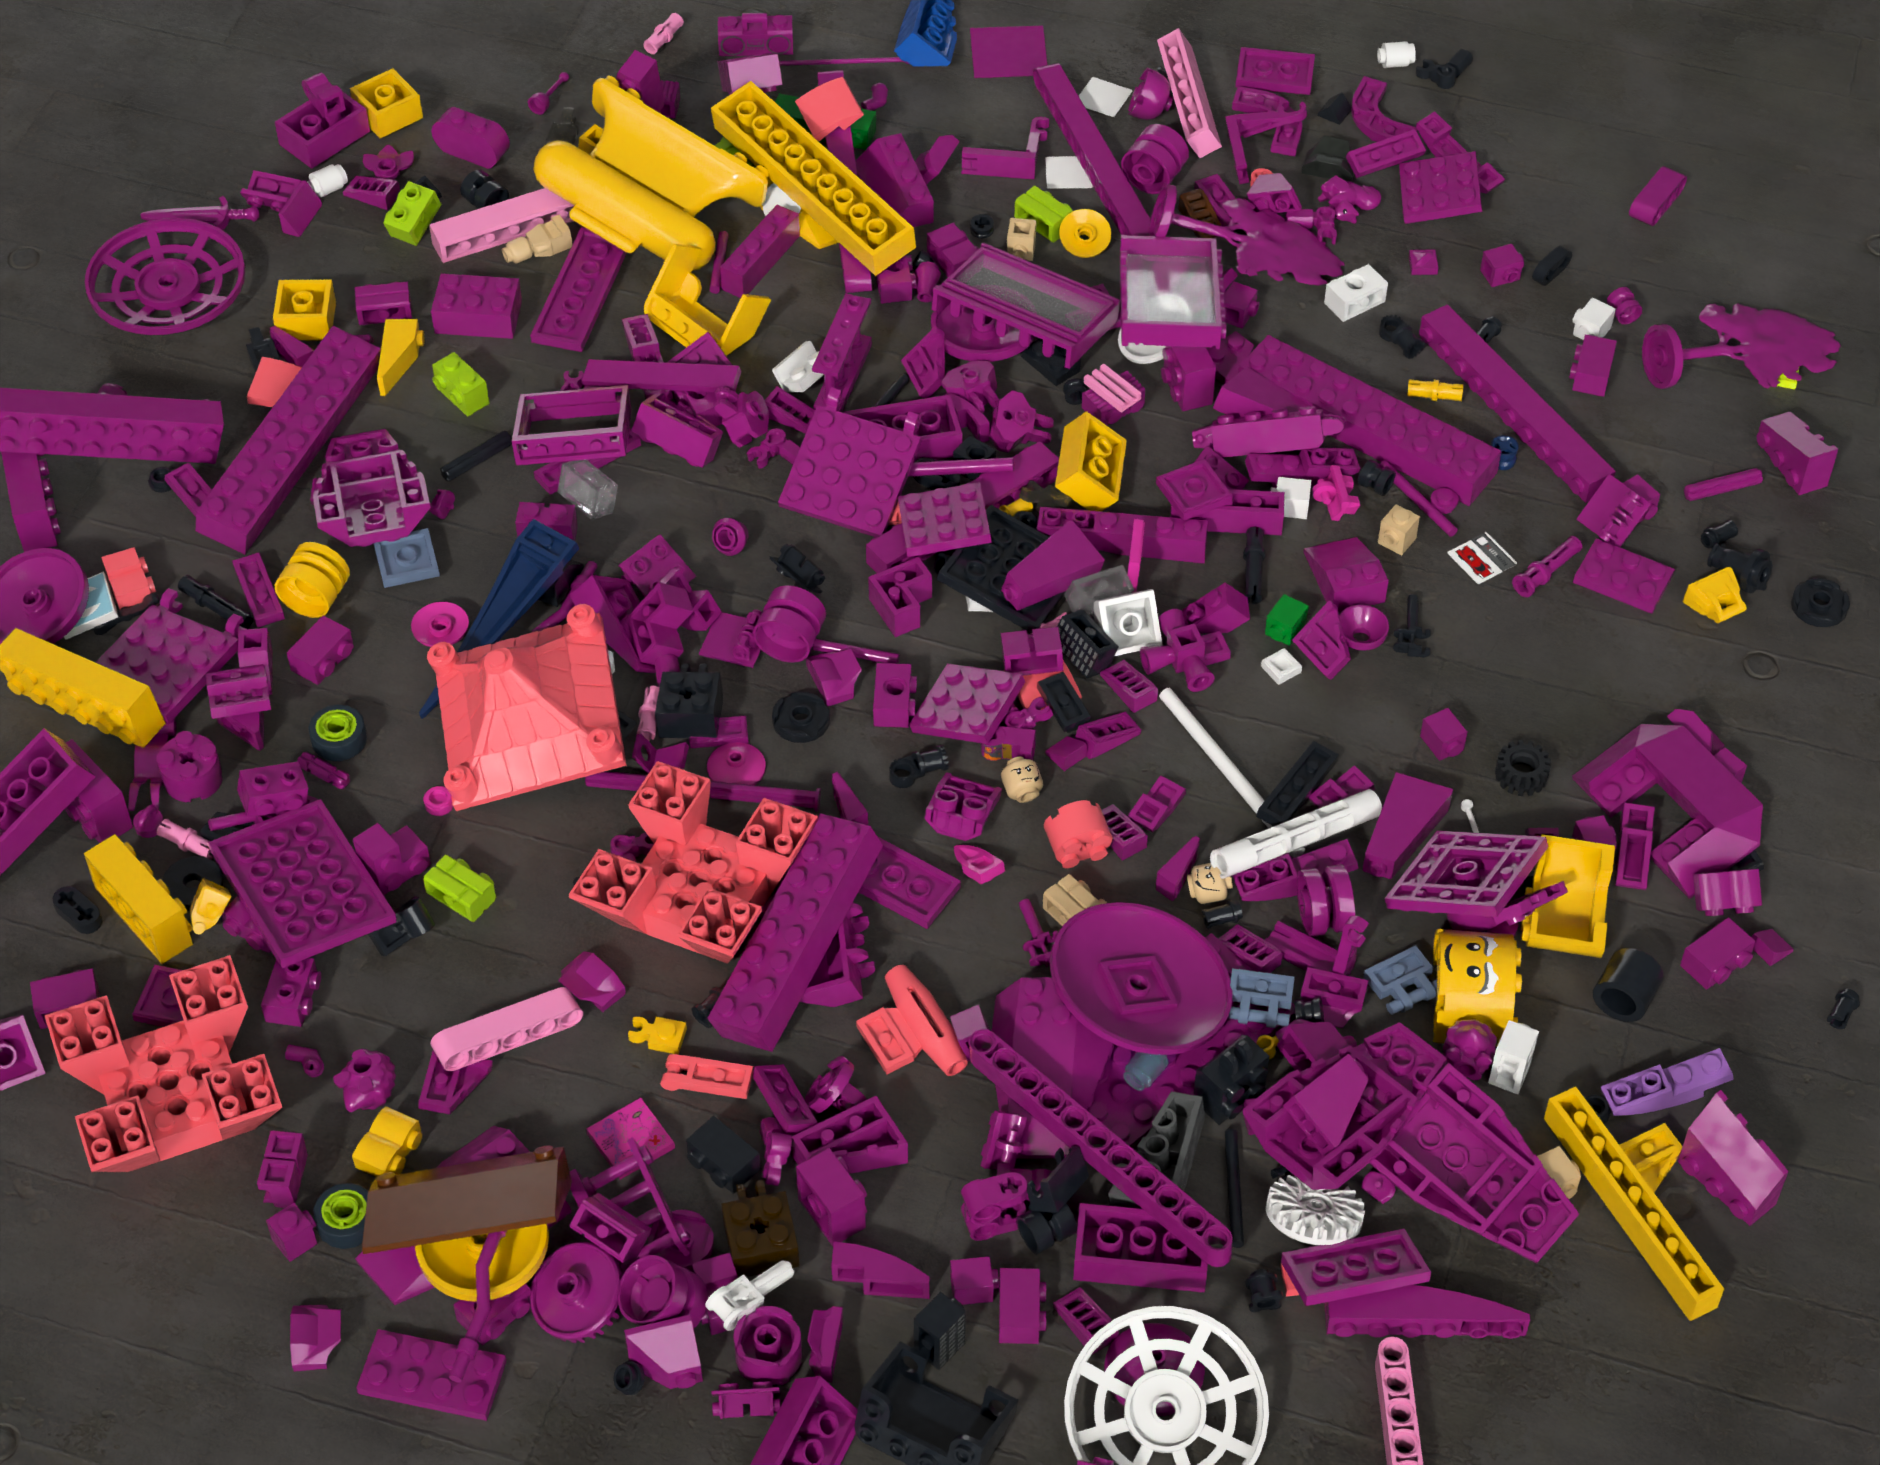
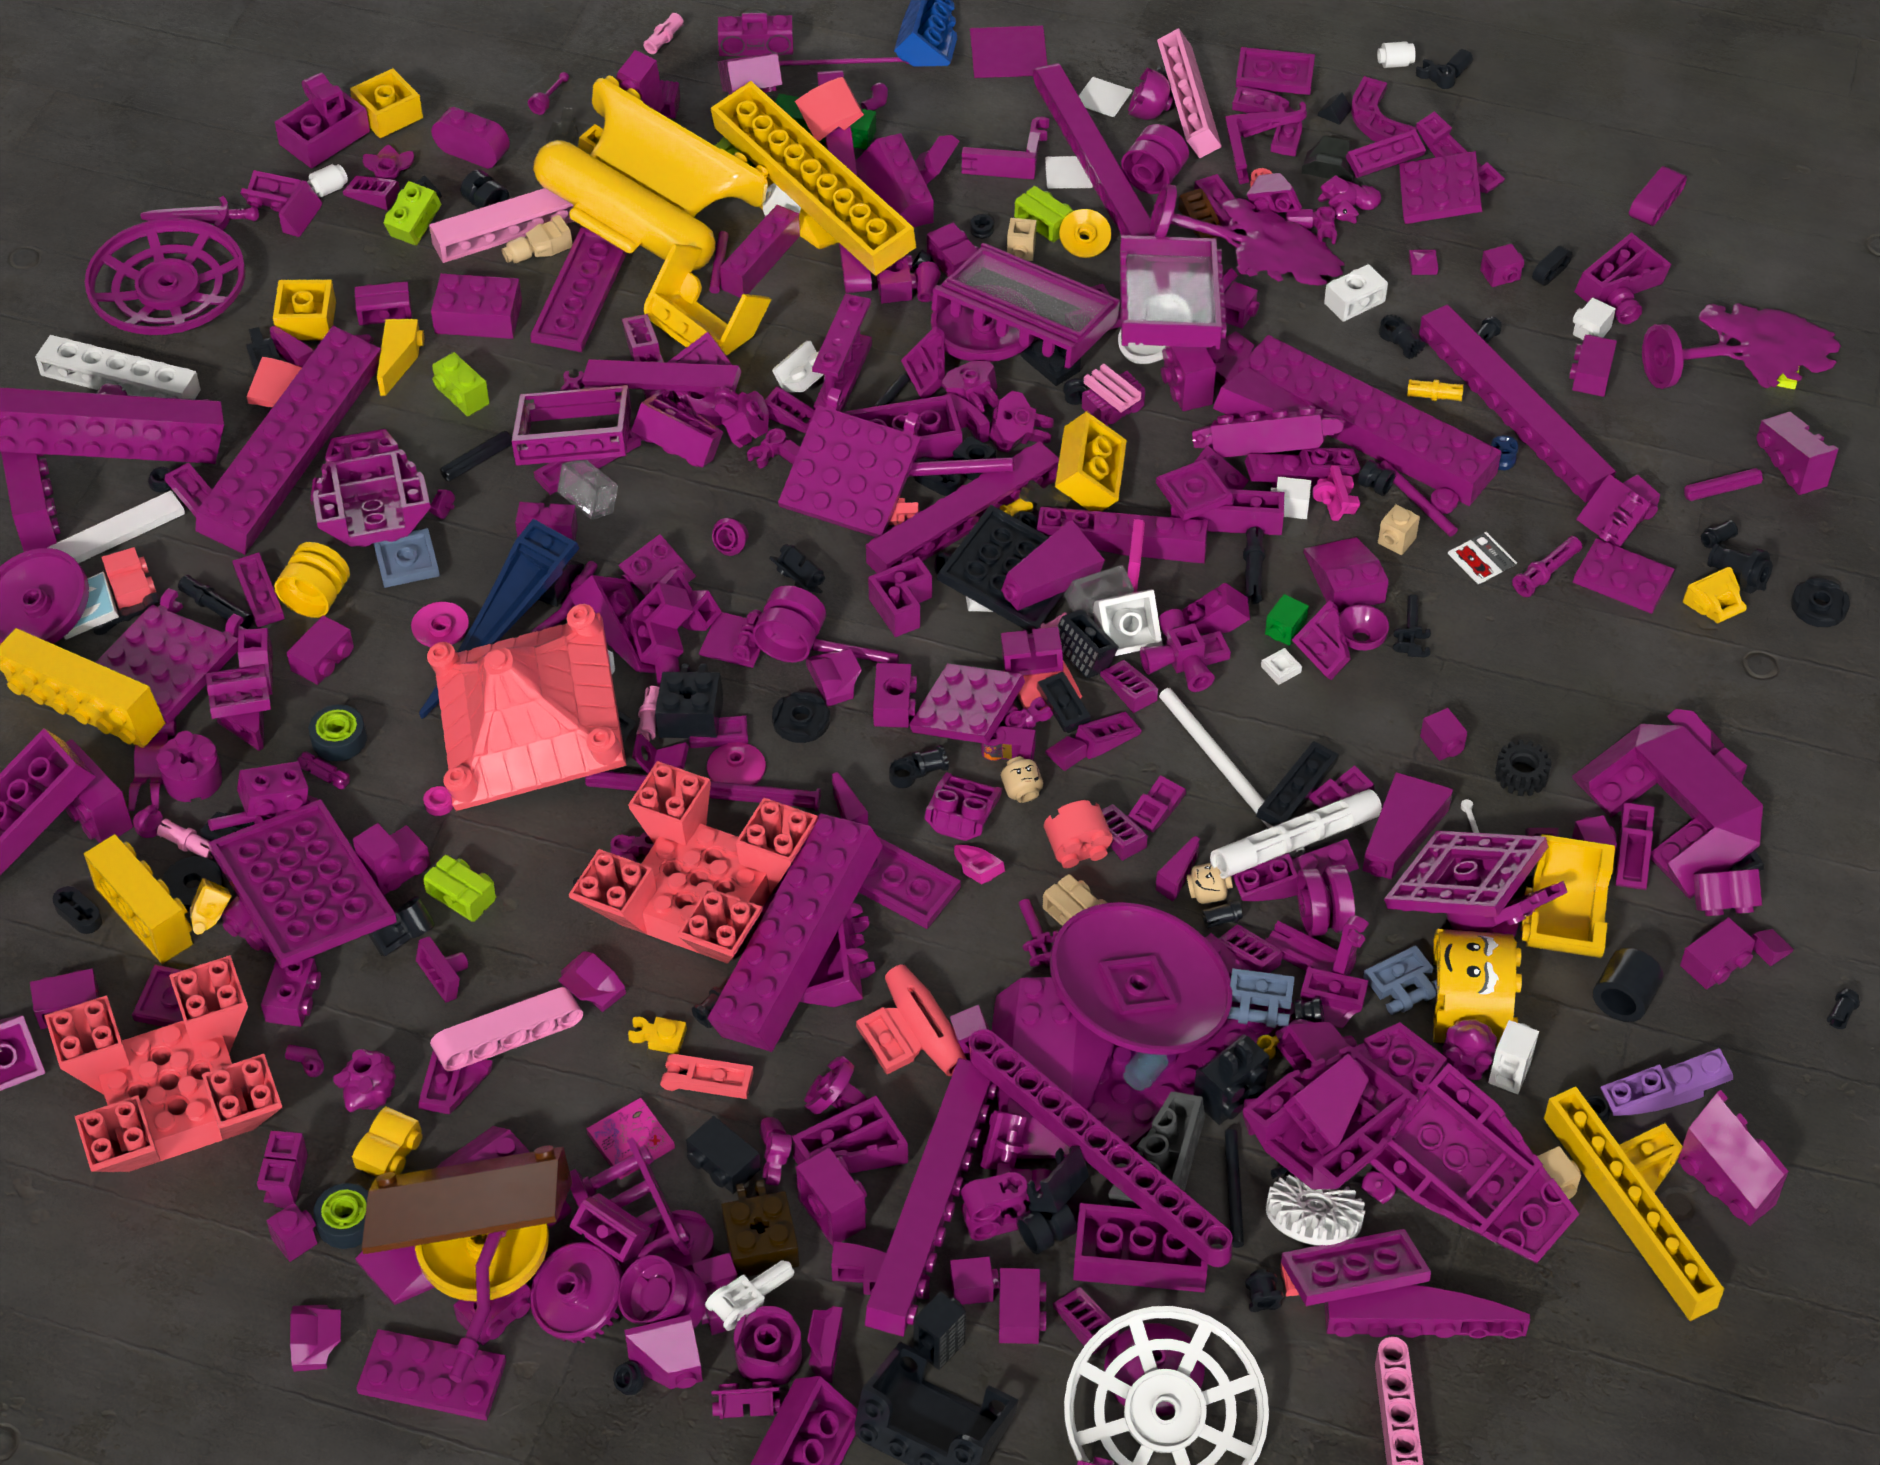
magenta plate [752,1064,818,1135] -> none
magenta plate [898,482,992,557] -> none
none -> white brick [35,335,201,400]
none -> white tile [47,491,185,563]
none -> magenta tile [416,936,468,1003]
none -> magenta brick [865,1058,998,1337]
none -> magenta wedge [1574,232,1672,304]

